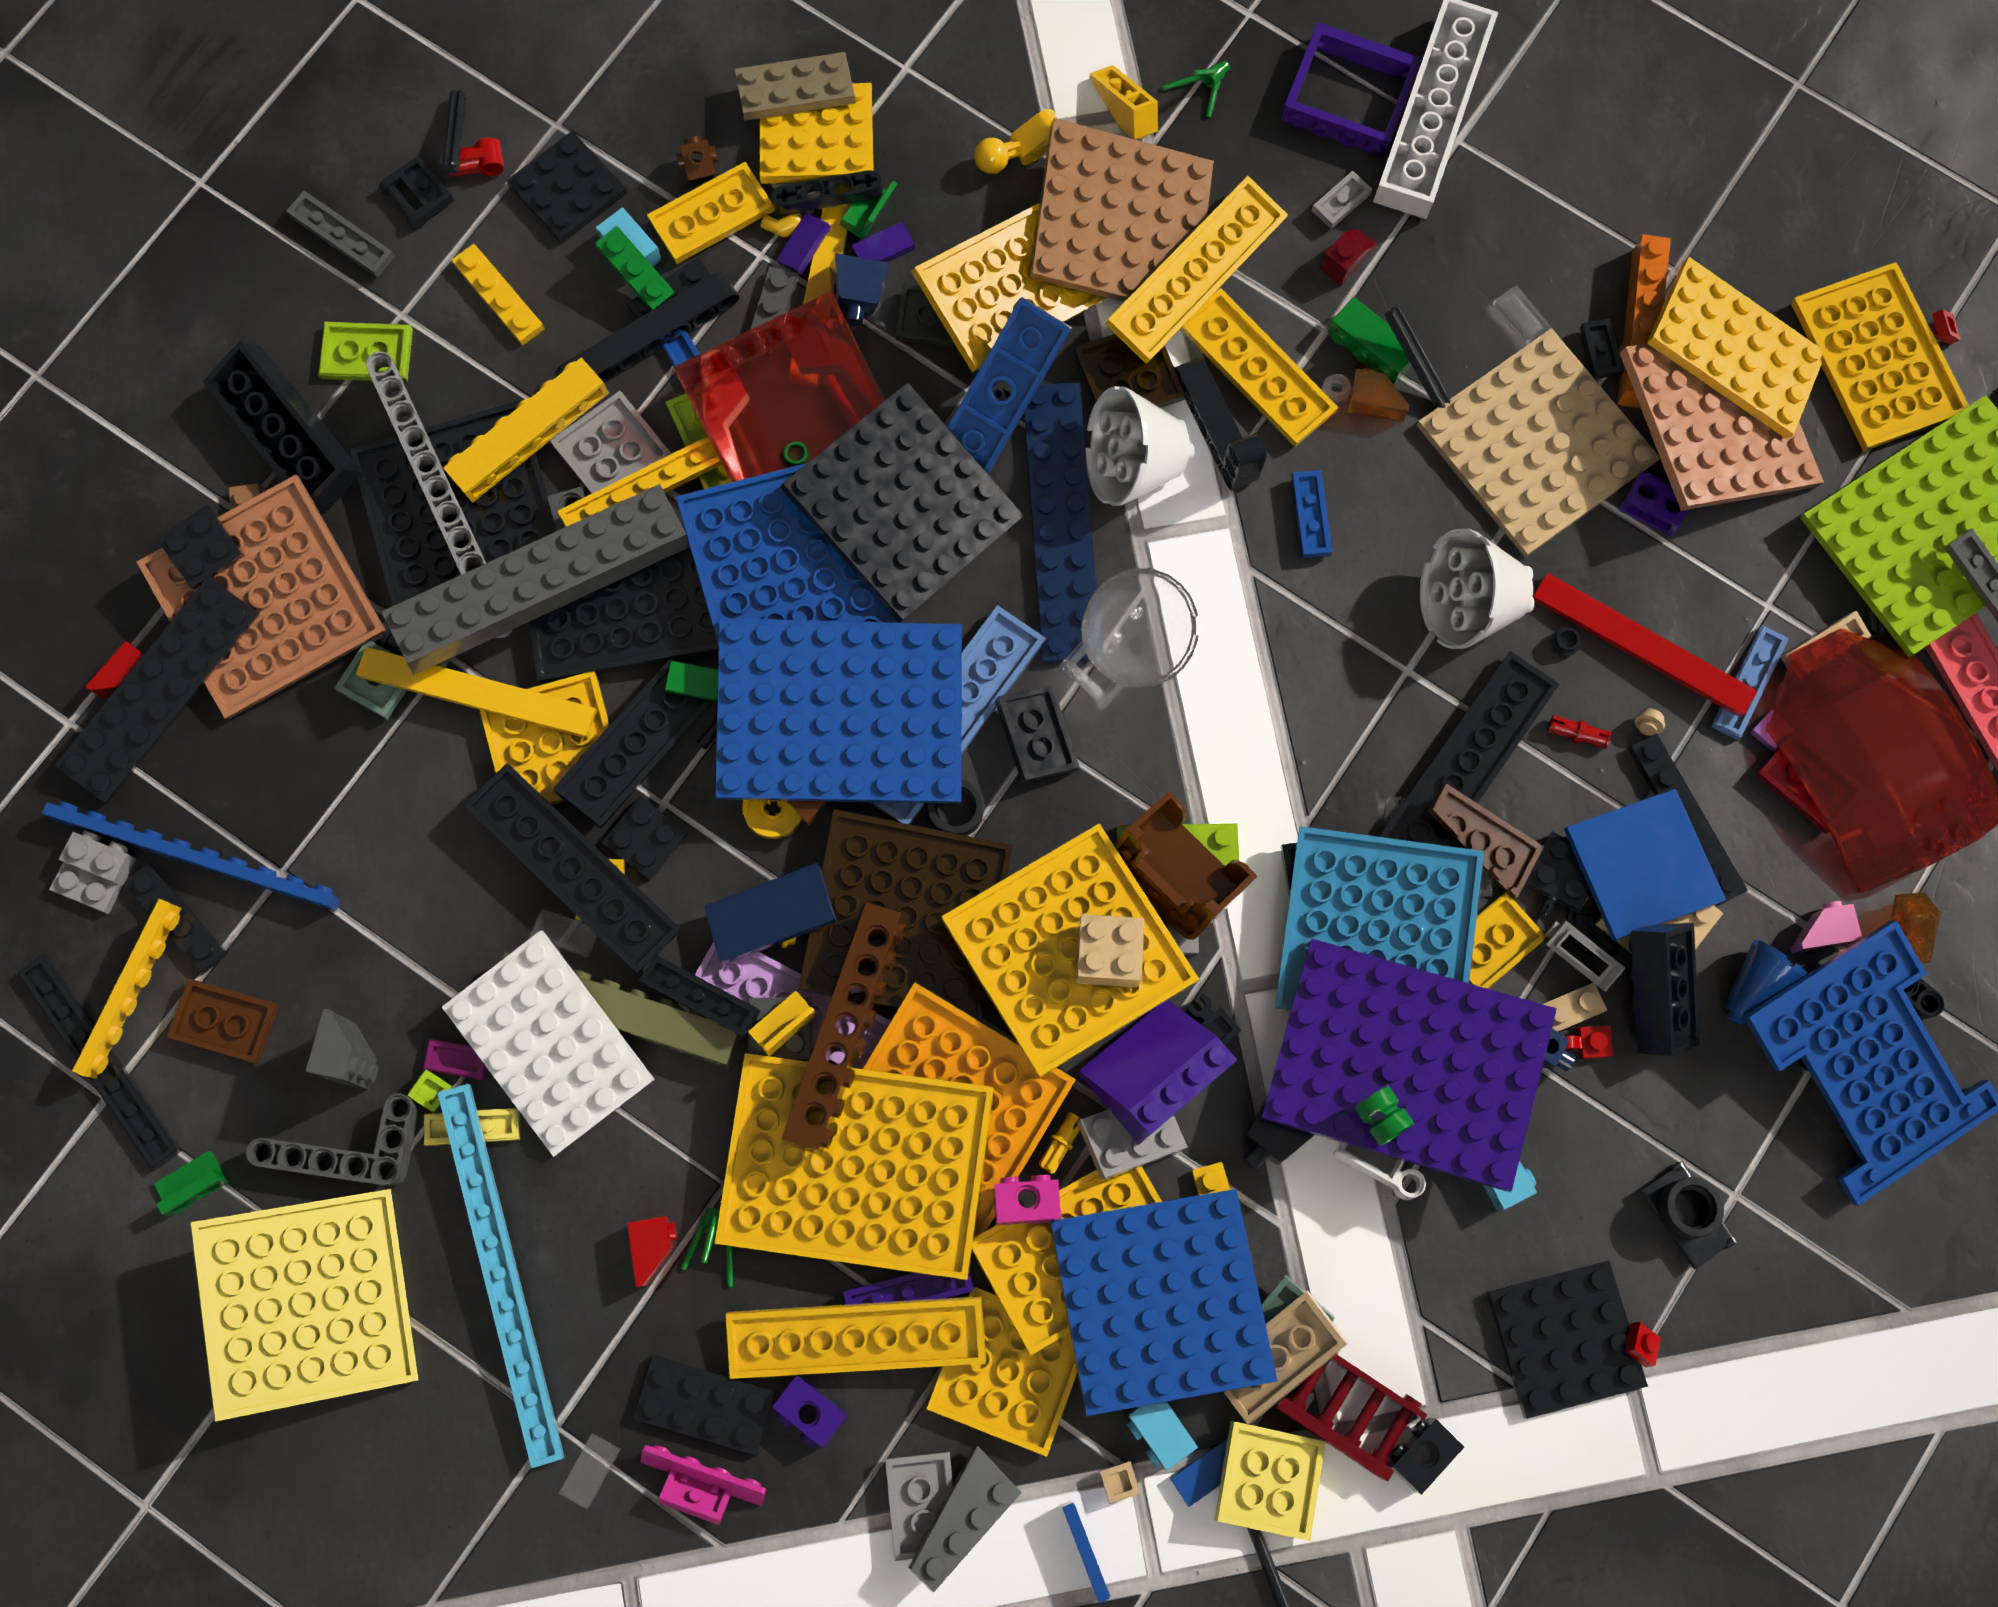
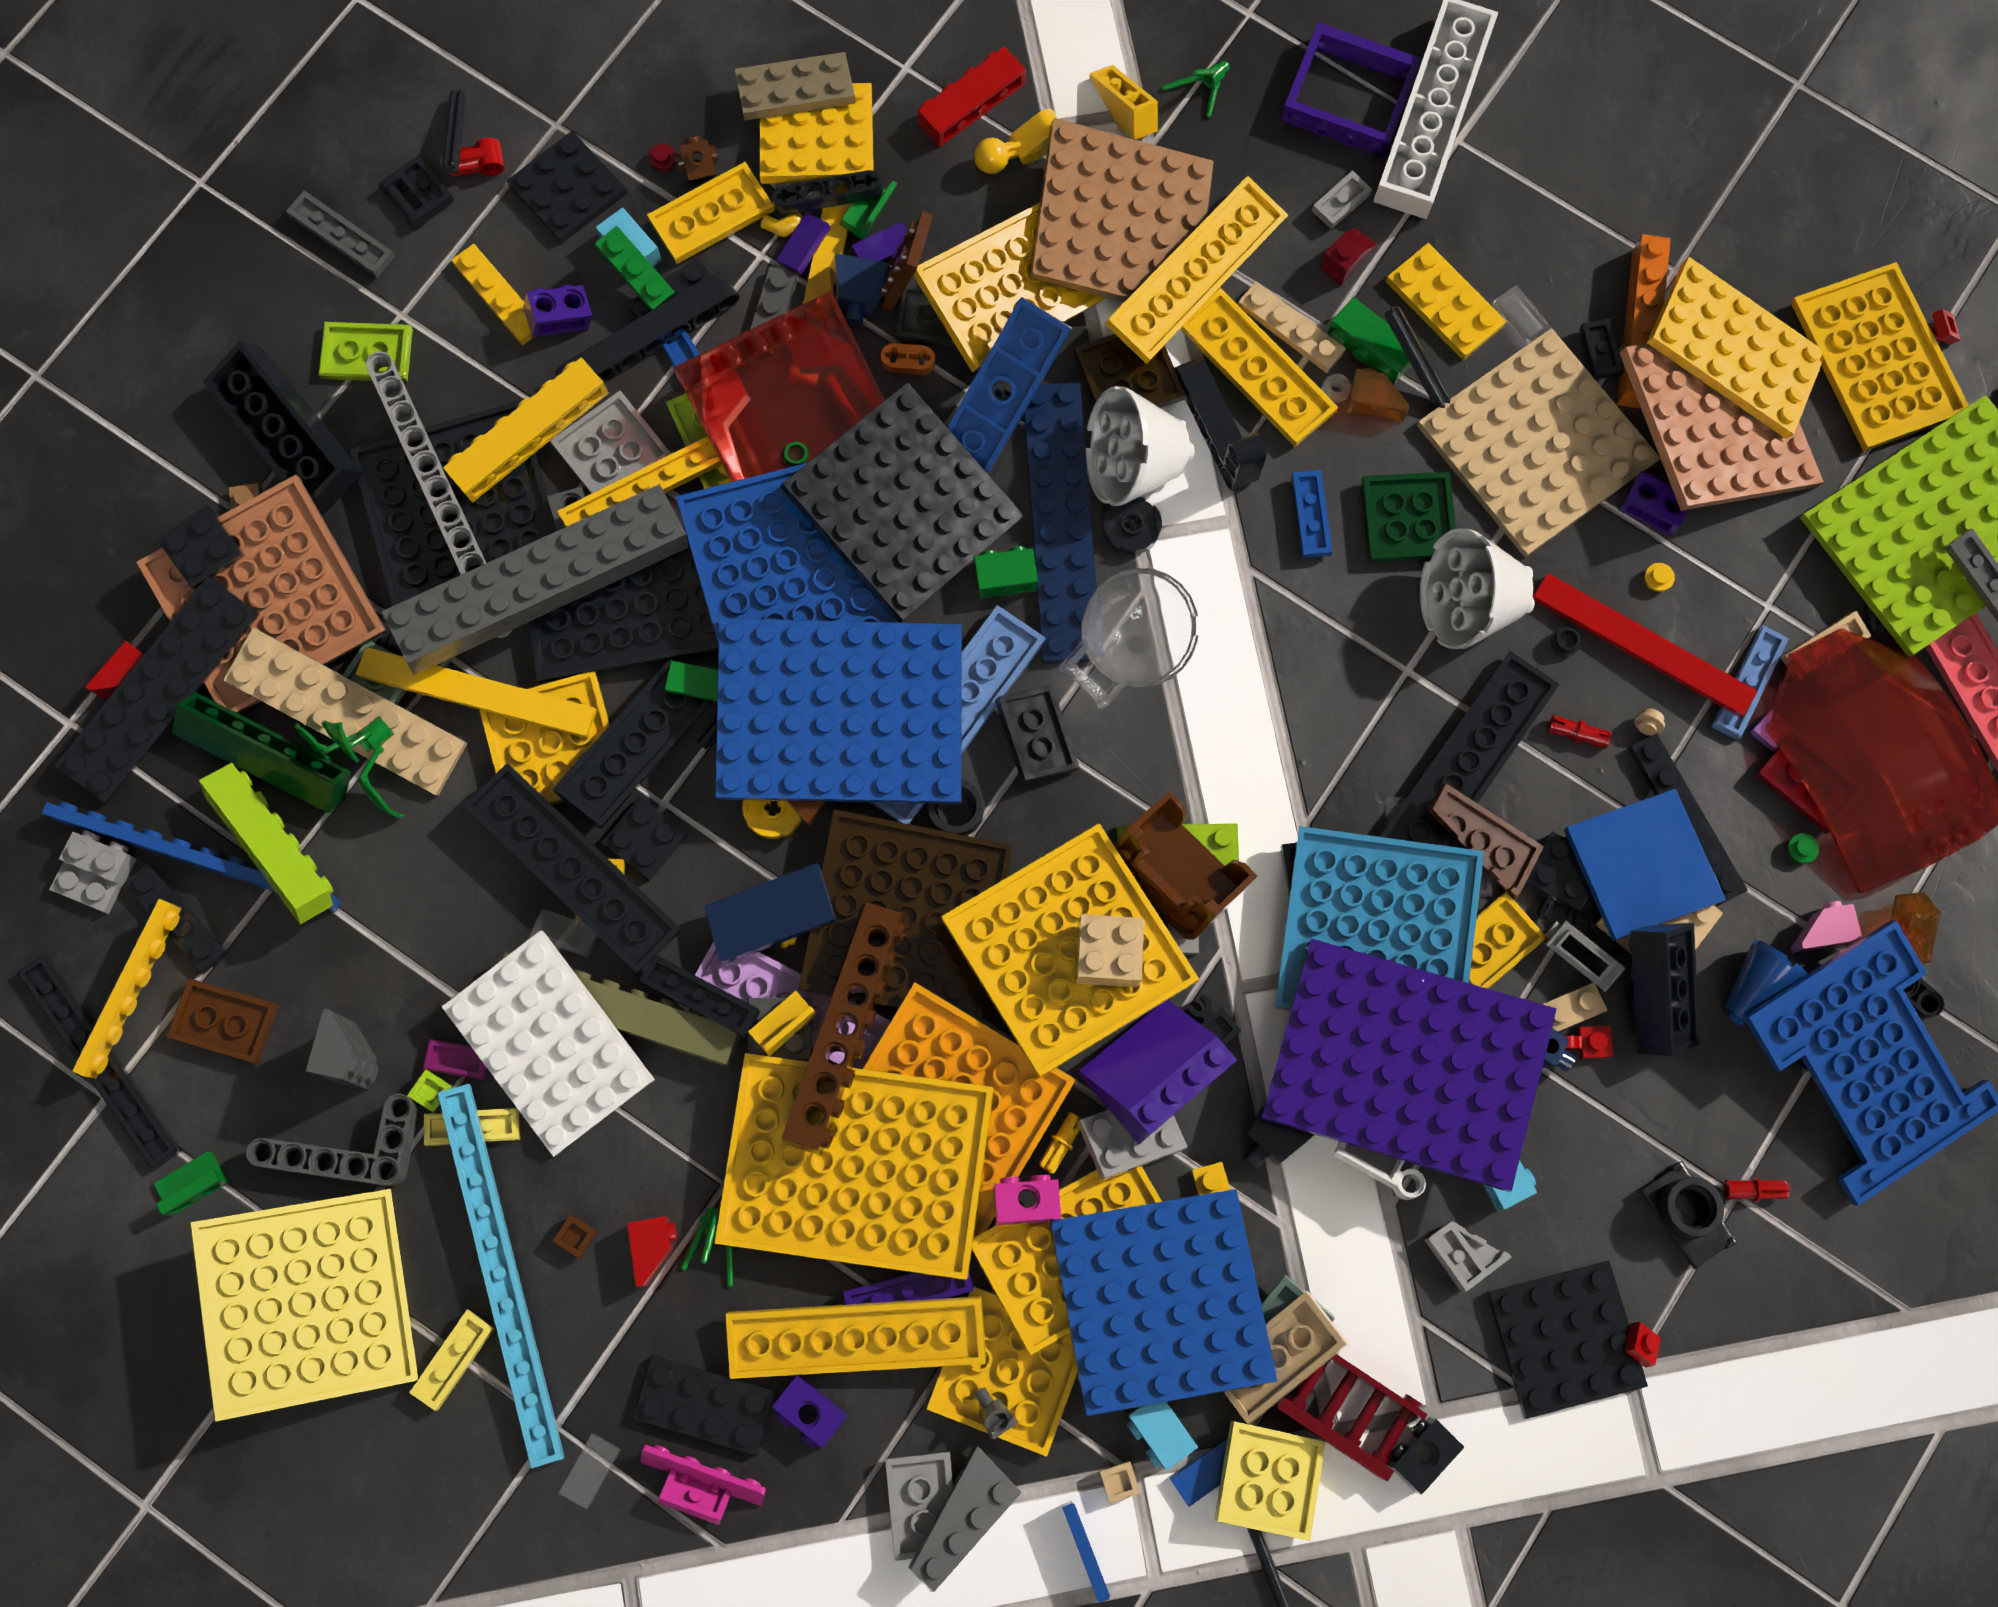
green wheel [1354,1085,1415,1146] -> none
none -> dark green brick [172,693,352,813]
none -> lime brick [199,763,334,925]
none -> tan plate [224,628,468,796]
none -> green plant [294,716,405,818]
none -> light yellow plate [409,1310,495,1411]
none -> dark purple brick [523,285,592,337]
none -> reddish brown plate [553,1214,599,1259]
none -> dark red plate [648,143,676,172]
none -> reddish brown plate [880,211,933,311]
none -> orange beam [881,343,935,375]
none -> red brick [918,46,1026,148]
none -> green brick [974,546,1038,599]
none -> dark grey piece [975,1387,1017,1440]
none -> black plate [1103,496,1162,554]
none -> tan plate [1238,281,1346,373]
none -> dark green plate [1361,472,1456,562]
none -> yellow plate [1385,243,1507,361]
none -> light grey wing [1424,1221,1512,1293]
none -> yellow plate [1644,563,1675,592]
none -> red axle [1723,1177,1790,1202]
none -> green plate [1787,833,1819,864]

